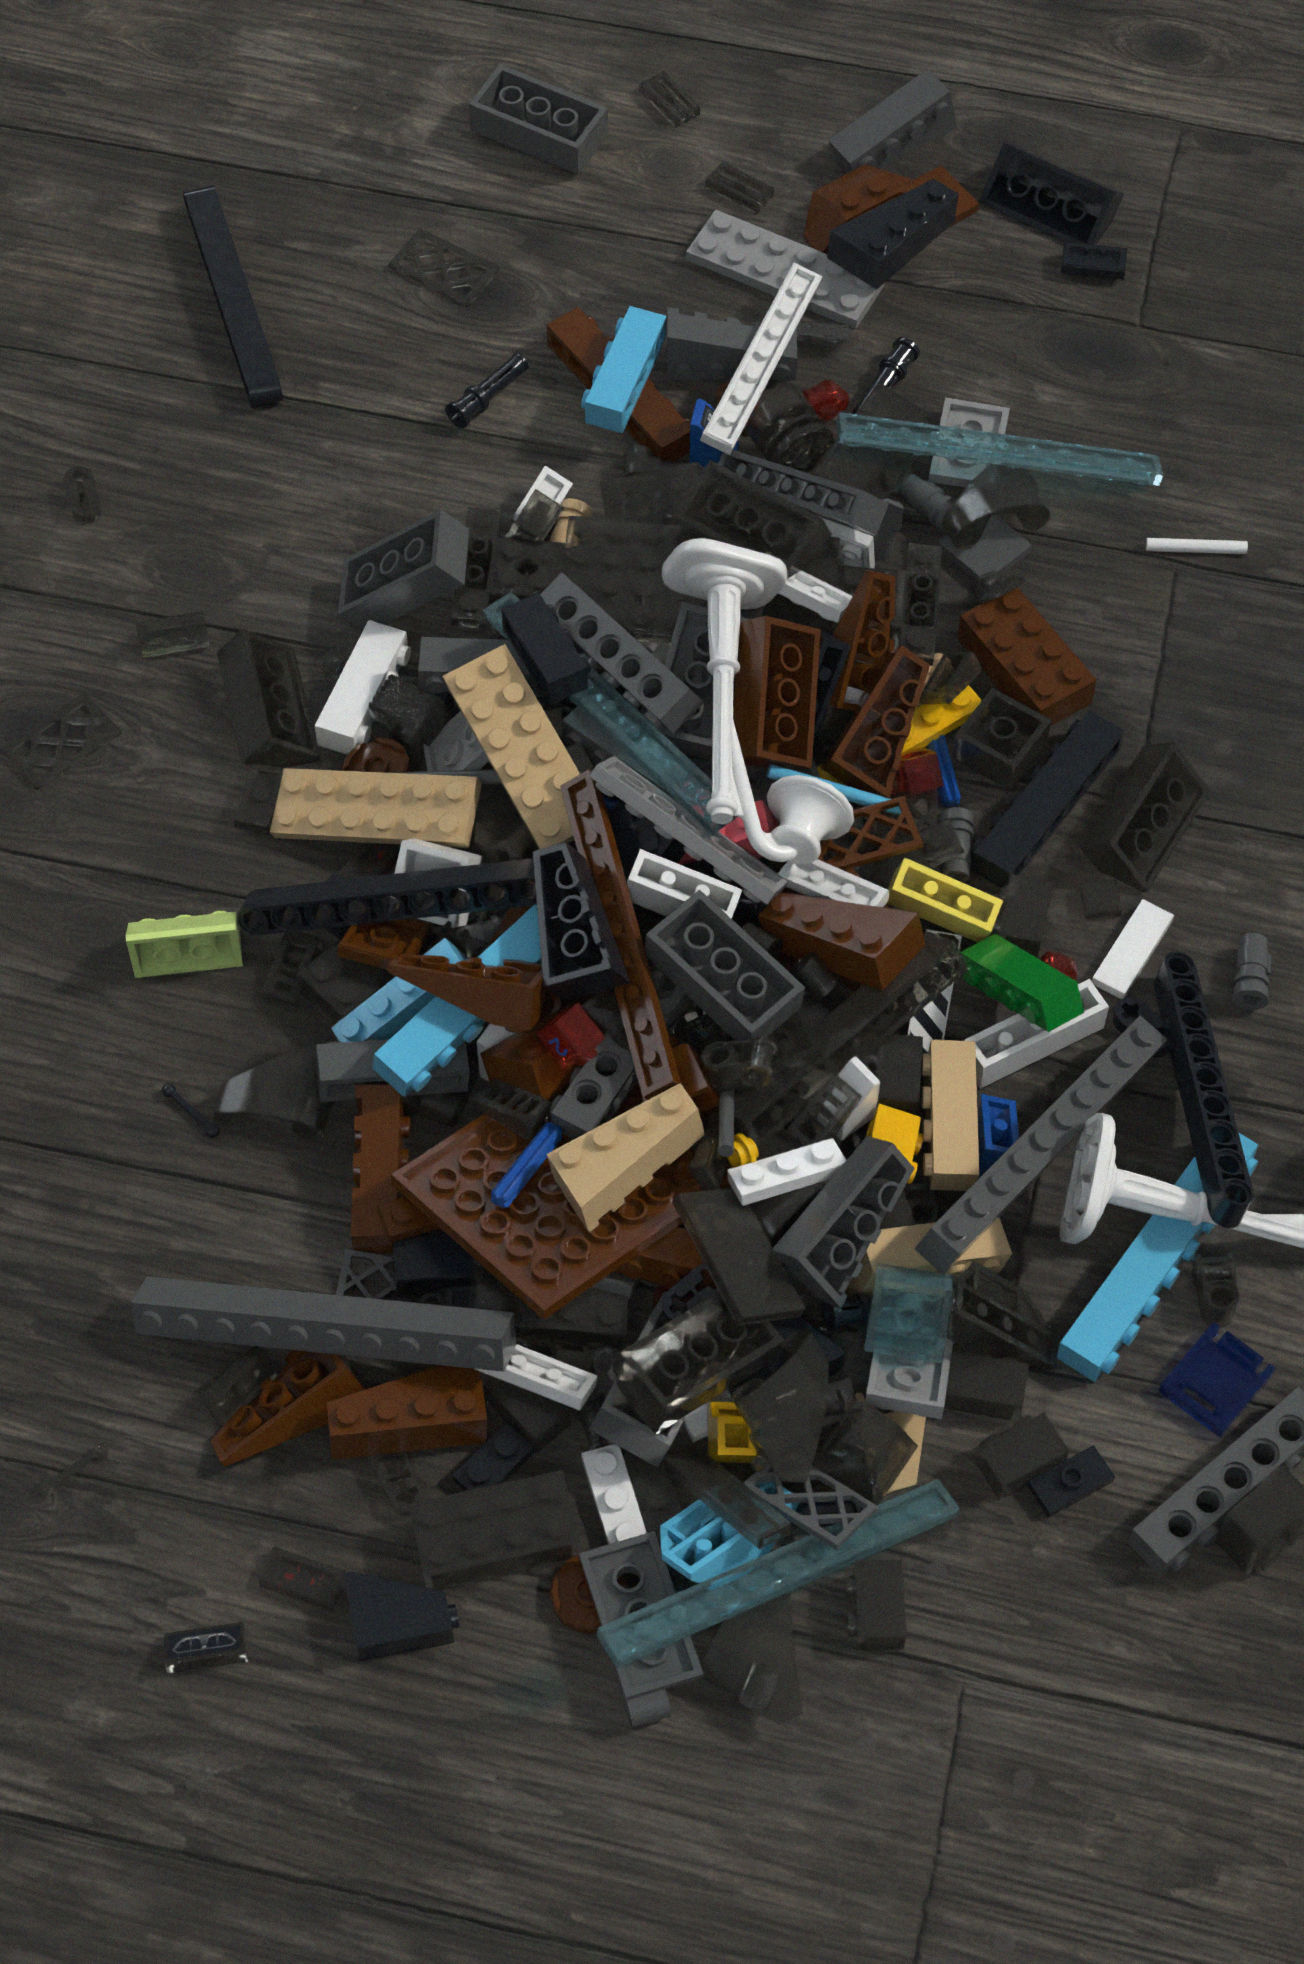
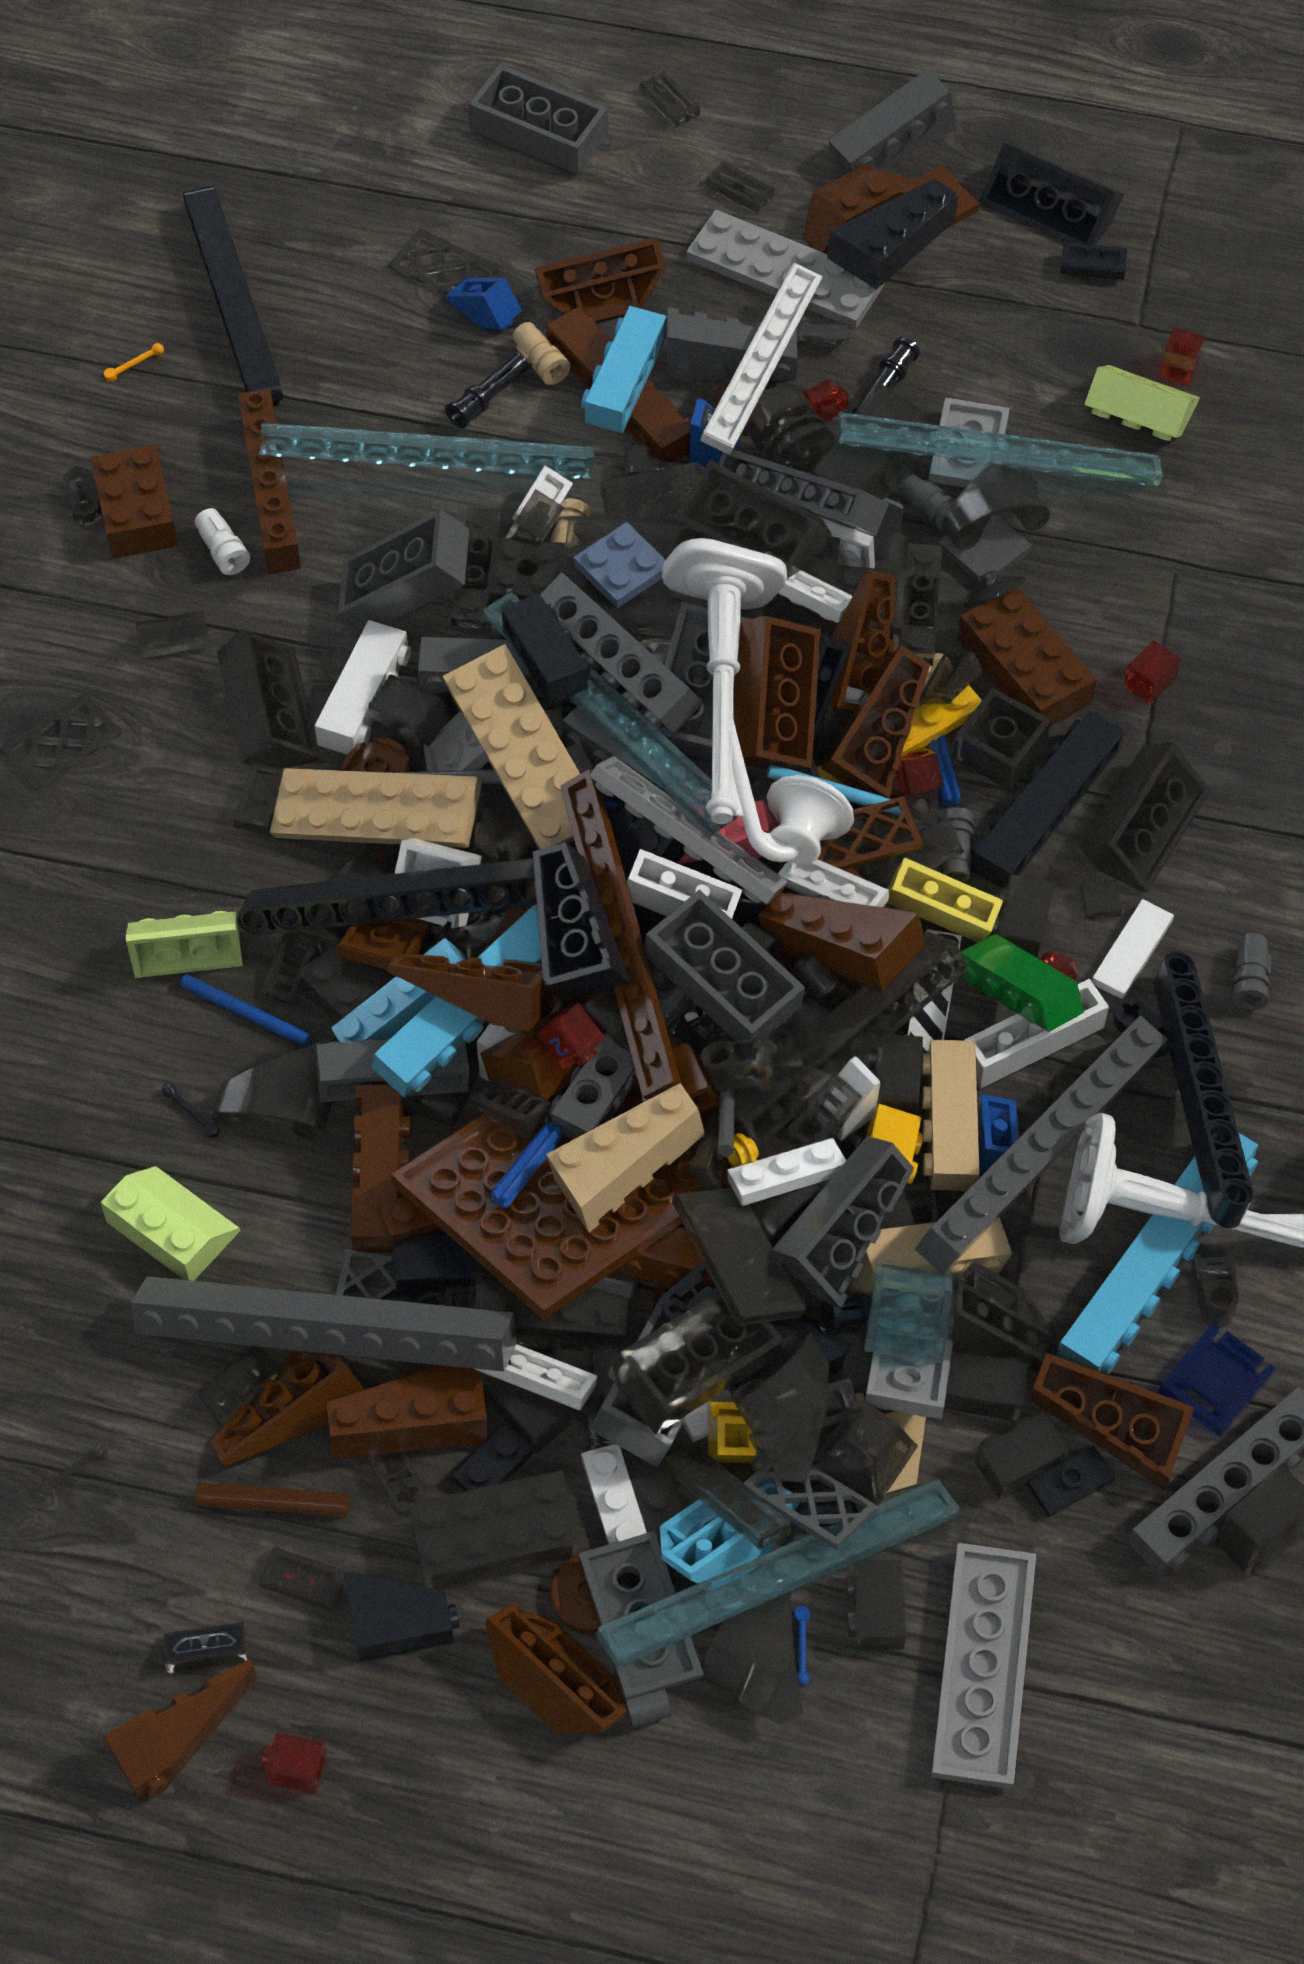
white bar [1146,538,1248,554] -> none
none -> reddish brown brick [91,444,178,559]
none -> yellowish green slope [101,1166,240,1281]
none -> light orange hinge [104,343,164,382]
none -> reddish brown wedge [104,1659,258,1801]
none -> blue bar [180,974,311,1047]
none -> white axle [195,508,250,575]
none -> reddish brown axle [195,1483,350,1517]
none -> reddish brown brick [238,389,301,574]
none -> clear light blue plate [259,423,594,478]
none -> clear red brick [262,1733,327,1794]
none -> blue slope [445,278,522,331]
none -> reddish brown wedge [485,1603,627,1734]
none -> tan axle [513,322,571,385]
none -> reddish brown wedge [534,237,666,322]
none -> sand blue plate [574,522,666,609]
none -> blue hinge [794,1606,810,1687]
none -> light grey plate [931,1543,1036,1789]
none -> reddish brown wedge [1030,1353,1194,1490]
none -> yellowish green slope [1084,365,1200,441]
none -> clear red brick [1124,640,1181,703]
none -> clear red brick [1159,327,1205,385]

